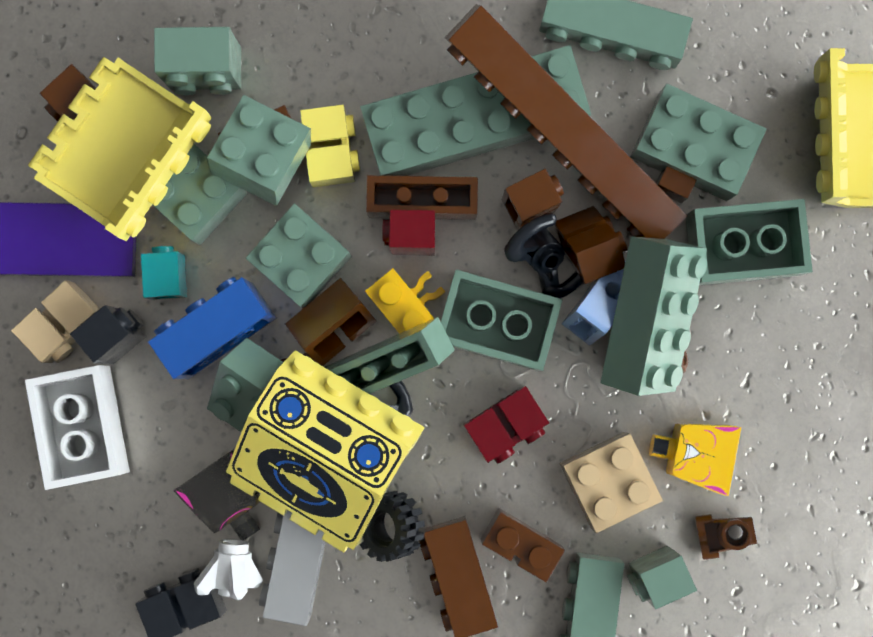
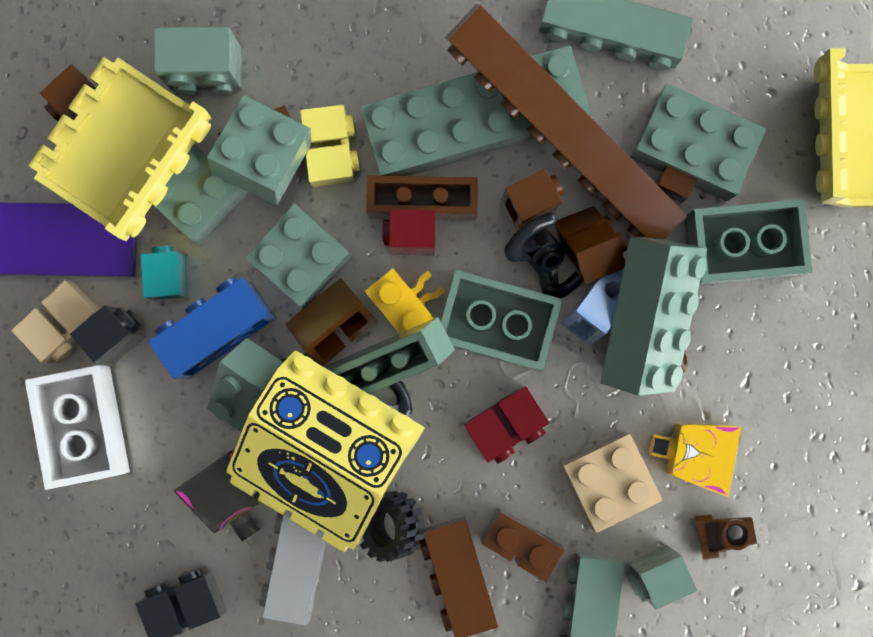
white rock [193,539,263,600] -> none

